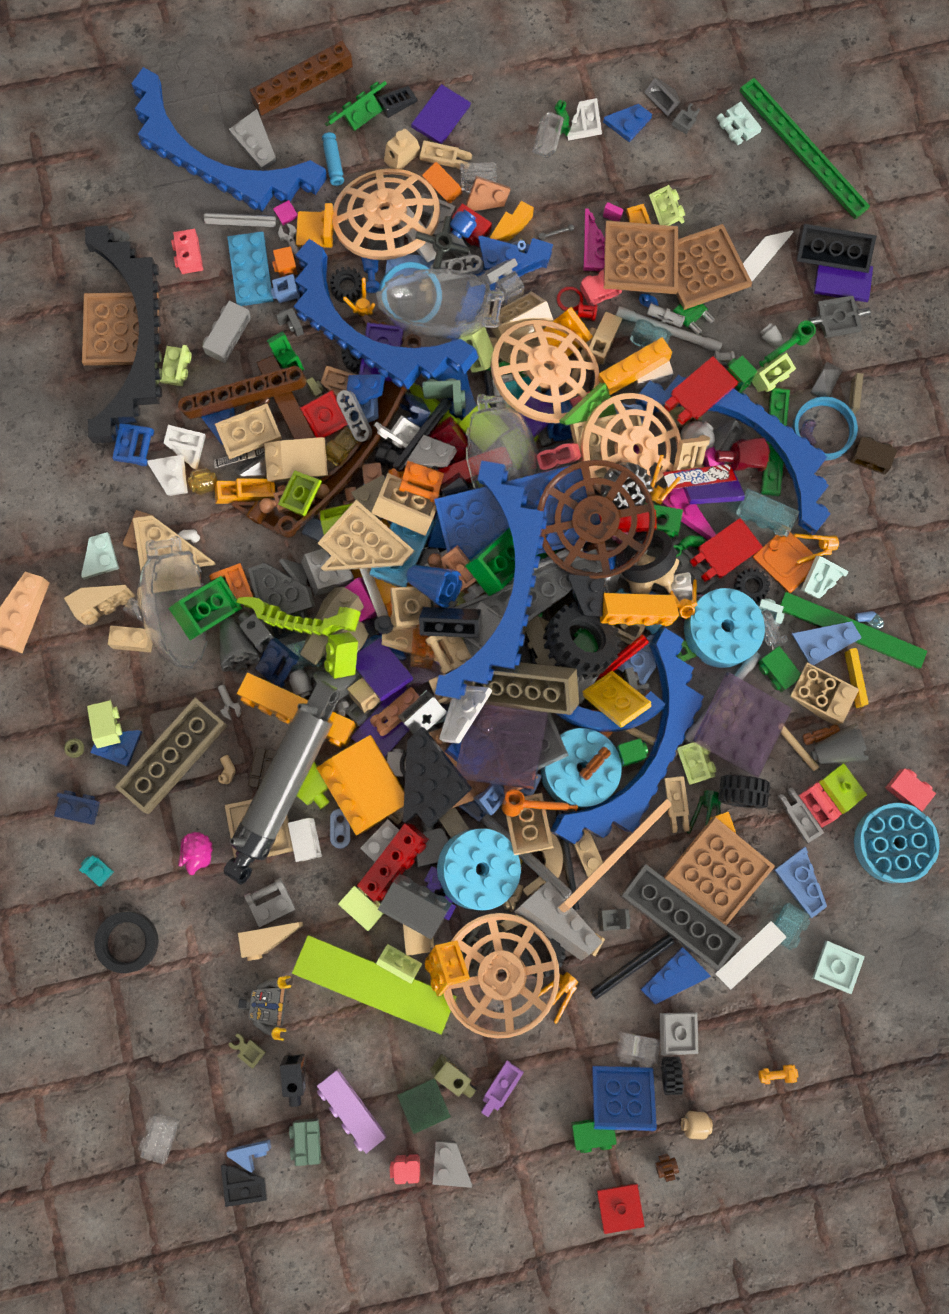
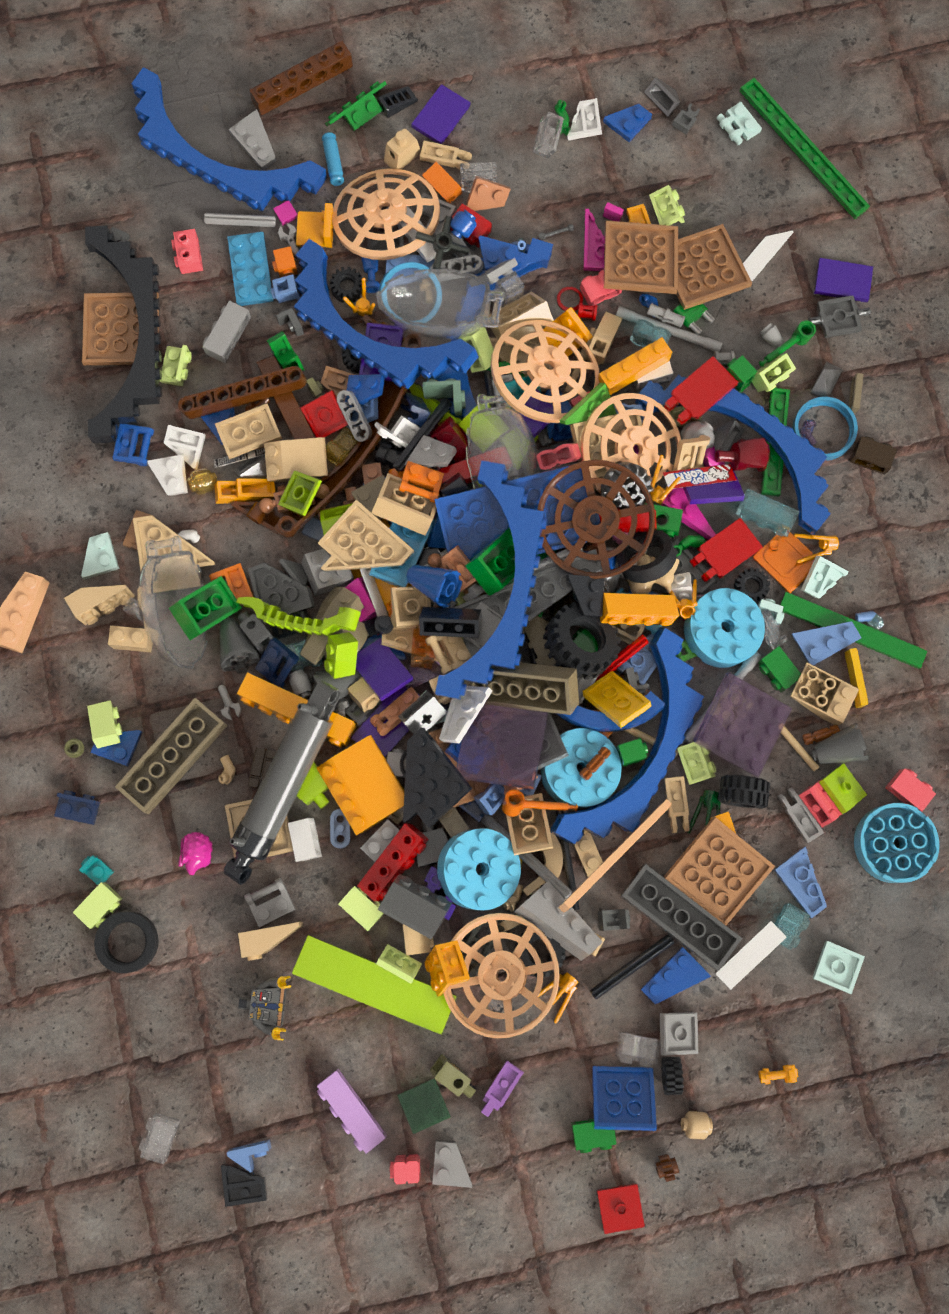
olive plate [229,1033,266,1069] -> none
black torso [280,1054,306,1107] -> none
sand green brick [289,1118,321,1166] -> none
light orange slope [490,201,534,243] -> none
black slope [796,224,877,273] -> none
none -> yellowish green brick [73,882,123,929]

